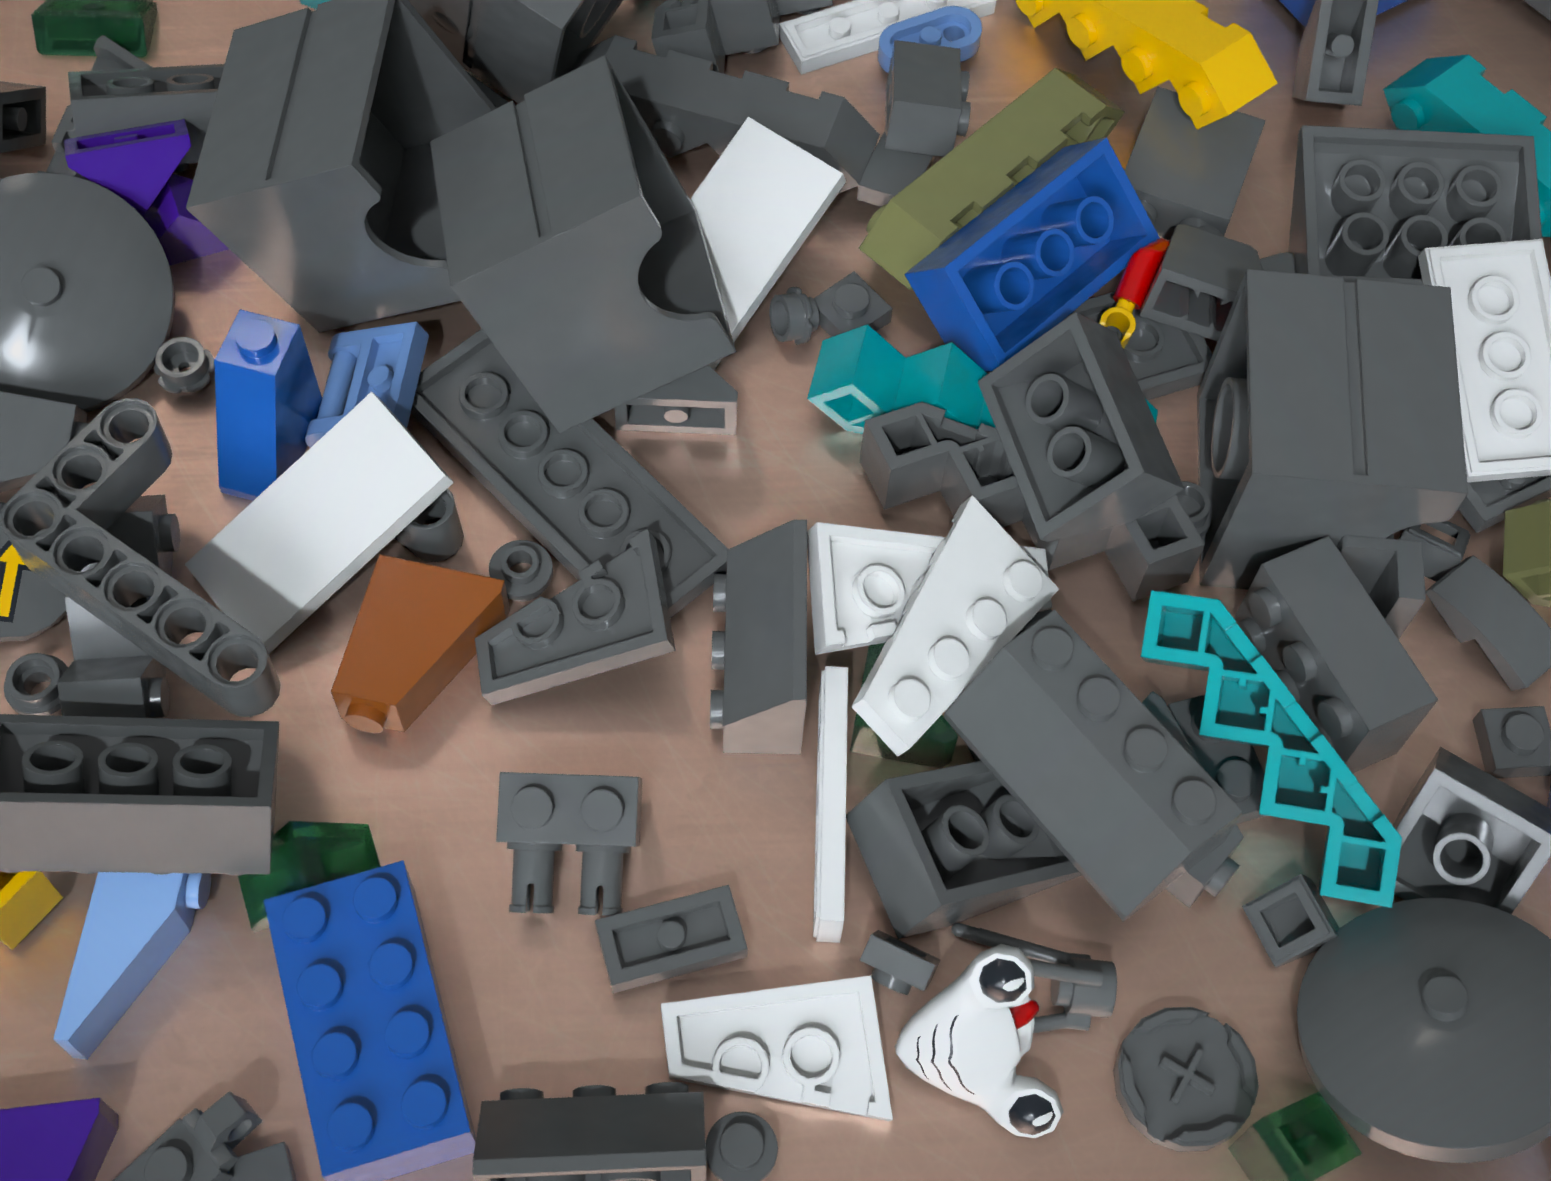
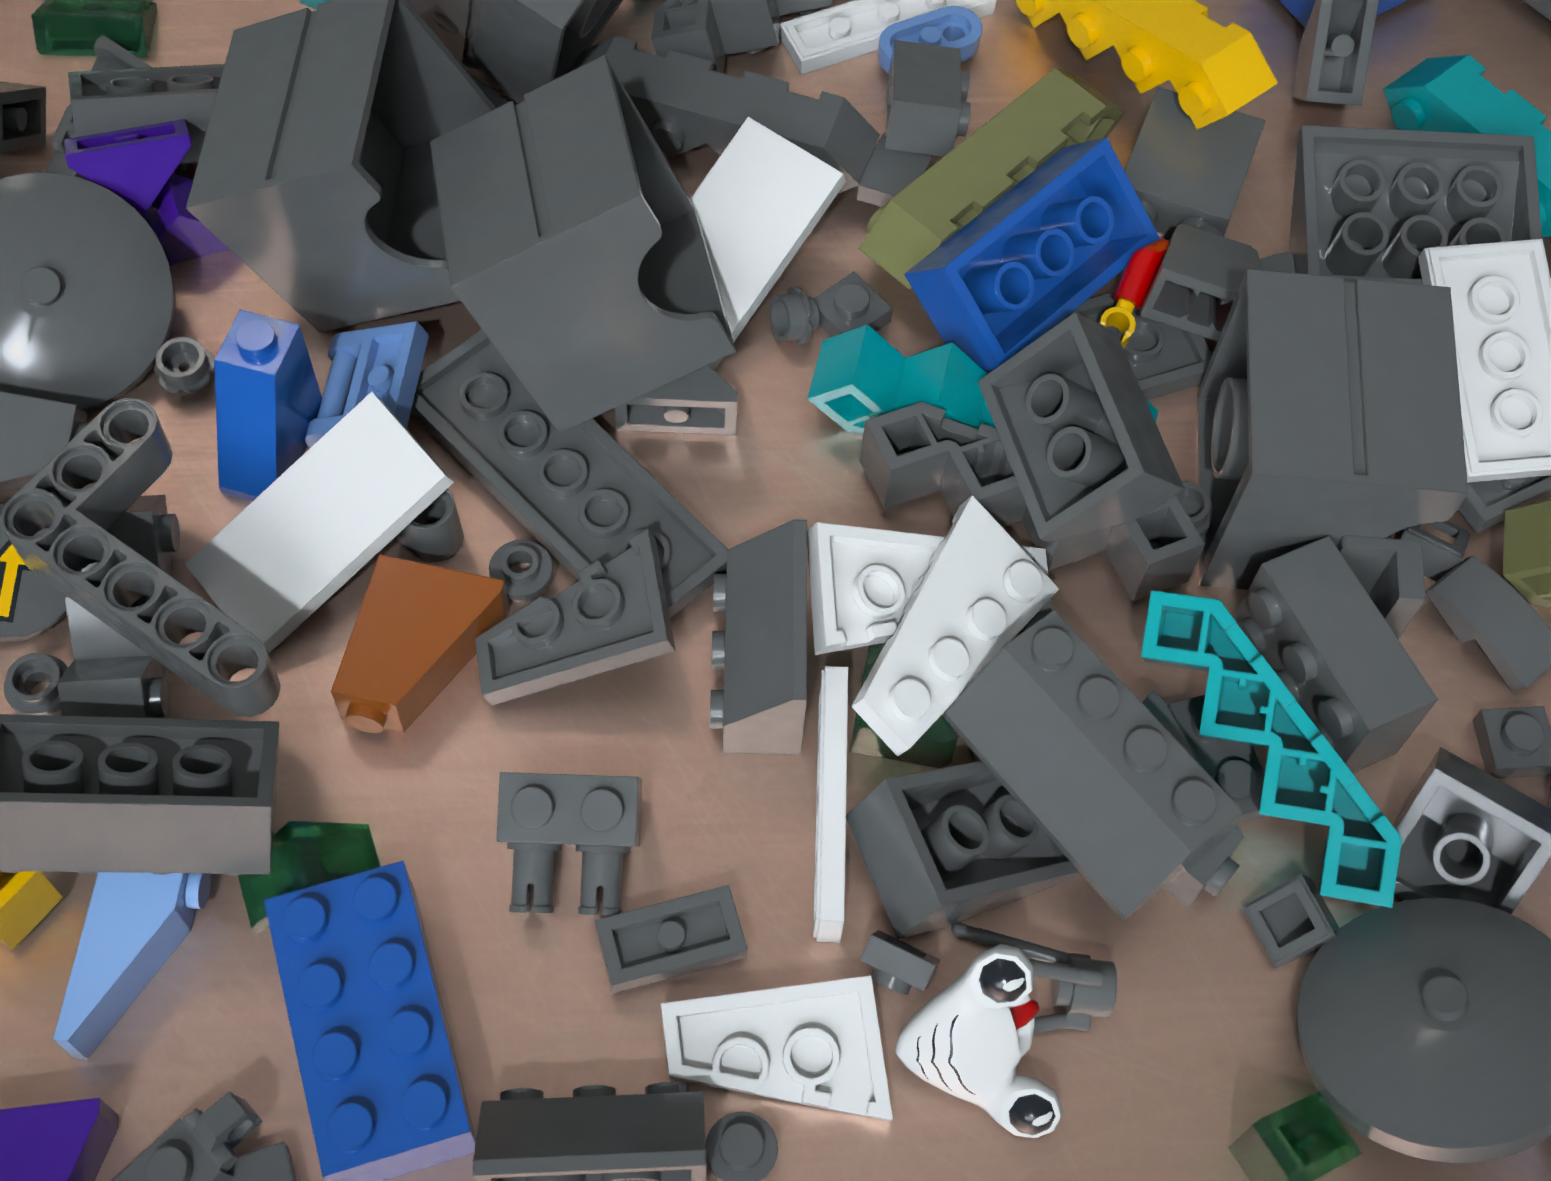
dark grey tile [1113,1007,1259,1152] -> none

